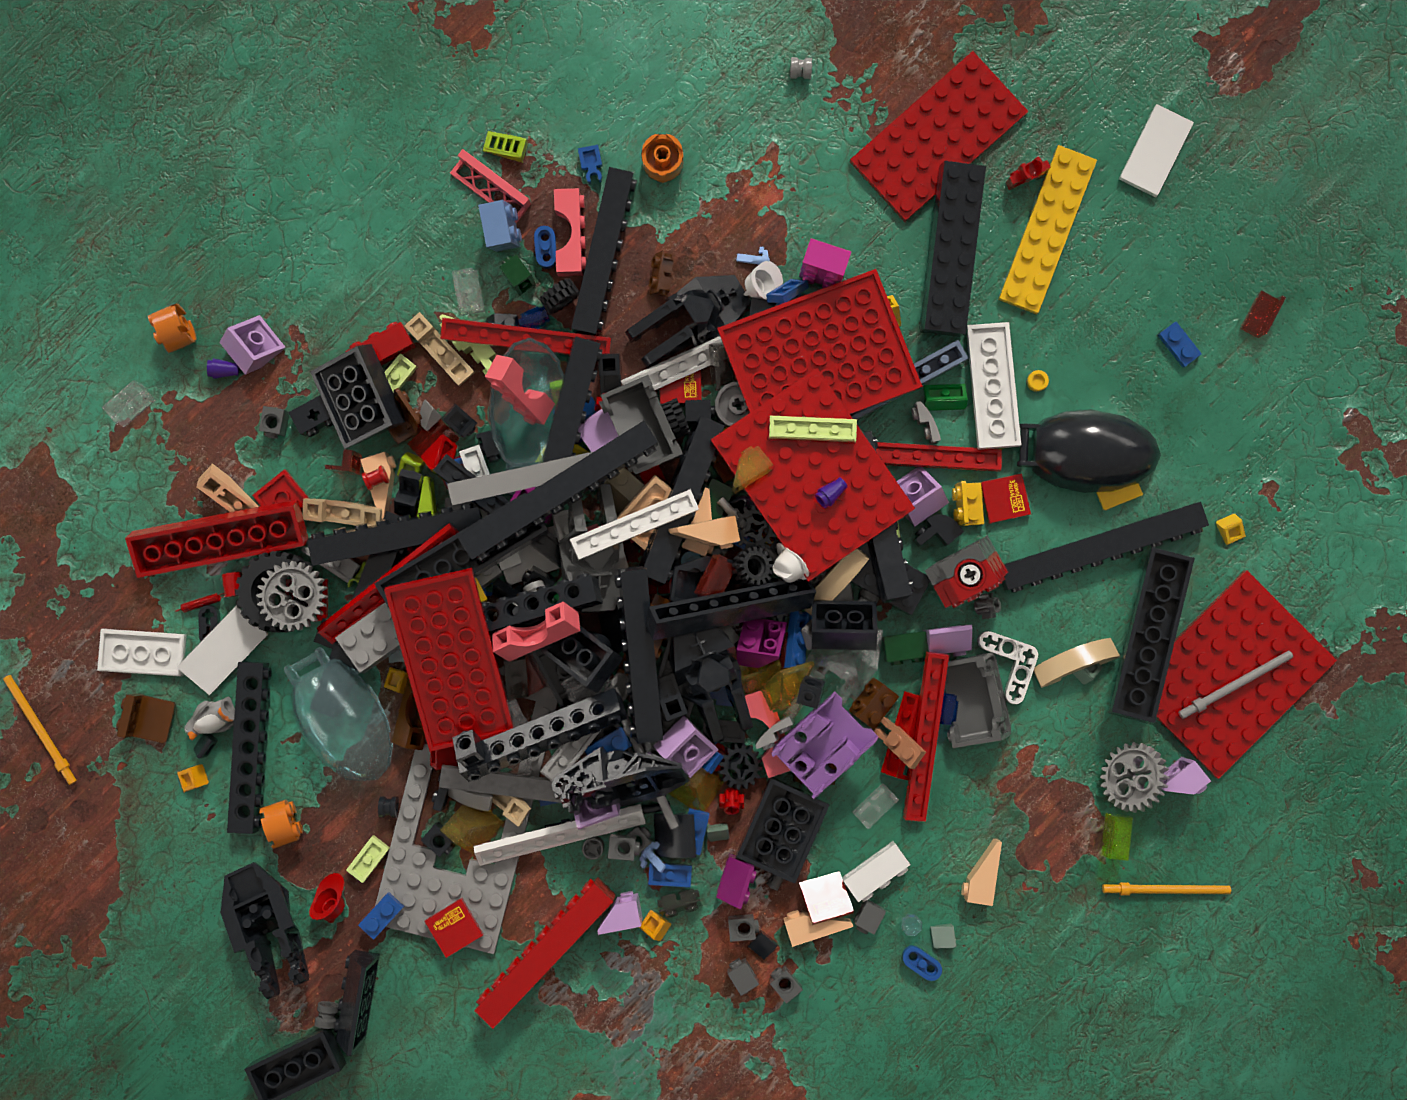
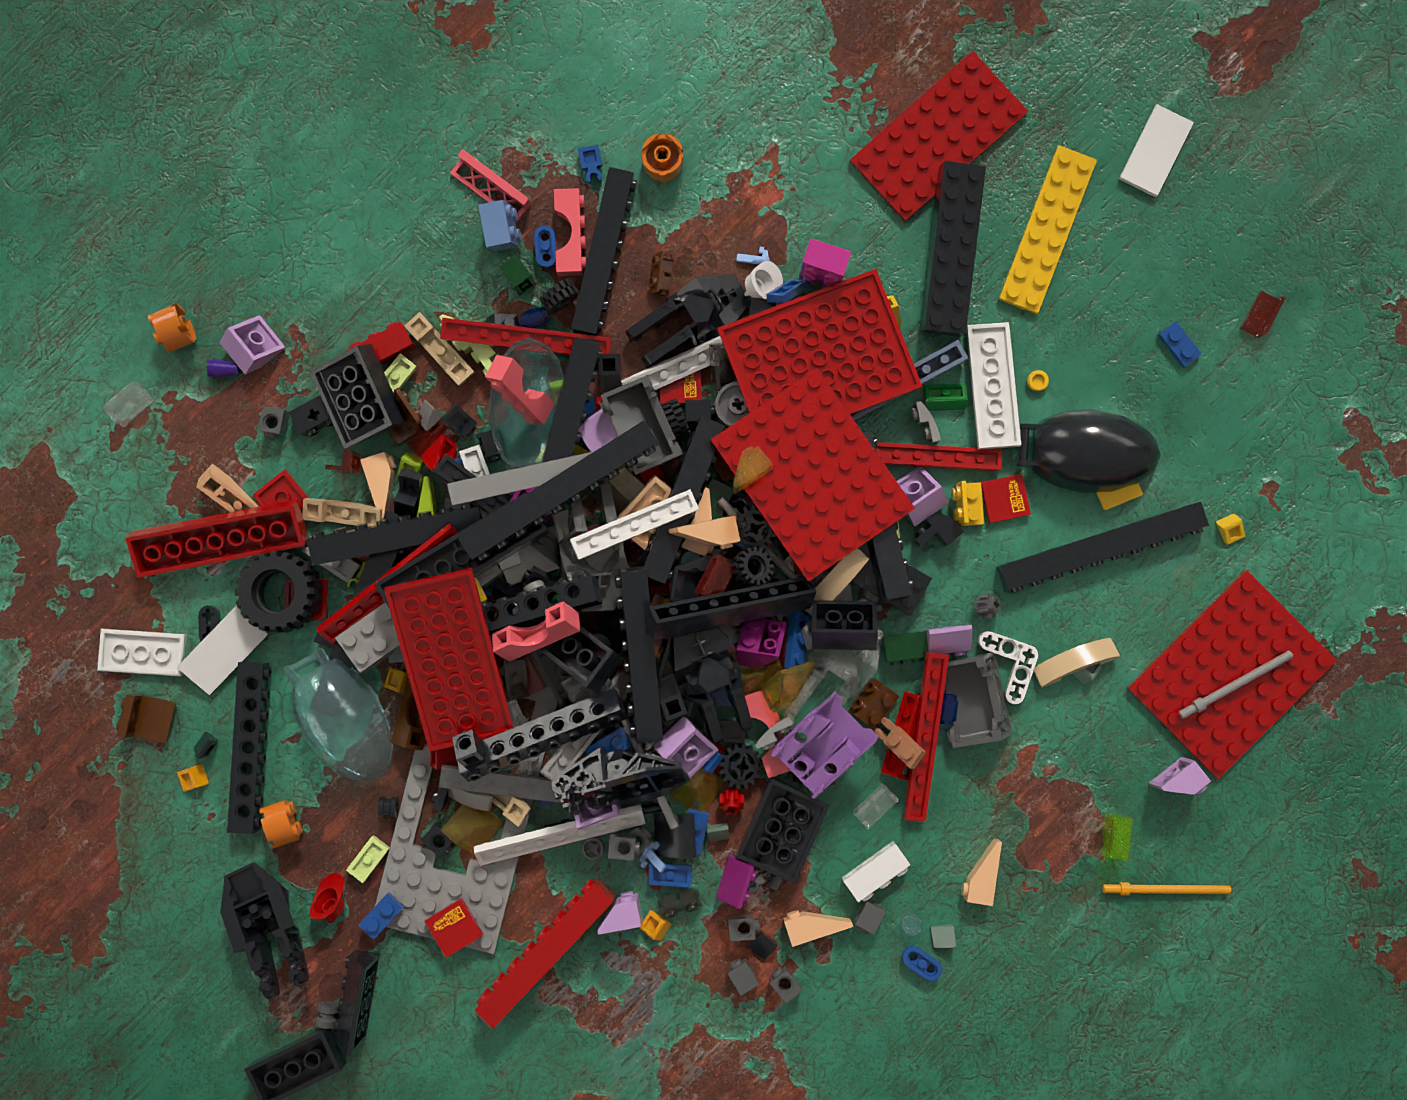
light orange bar [3,675,77,785] -> none
red piece [175,593,225,613] -> none
light grey animal [184,696,235,740] -> none
red piece [222,572,242,598] -> none
light grey gear [256,561,328,631] -> none
red bush [362,465,390,491] -> none
clear hinge [452,268,485,316] -> none
lime slope [482,131,528,163] -> none
yellowish green tile [769,416,857,442] -> none
white piece [773,543,809,583] -> none
light grey wheel [790,57,812,79] -> none
black brick [796,676,826,709] -> none
tile [799,872,854,925] -> none
dark purple cone [815,477,848,508] -> none
piece [925,535,1008,608] -> none
red plate [1006,156,1051,190] -> none
light grey gear [1100,742,1170,813] -> none
black brick [1108,547,1195,725] -> none

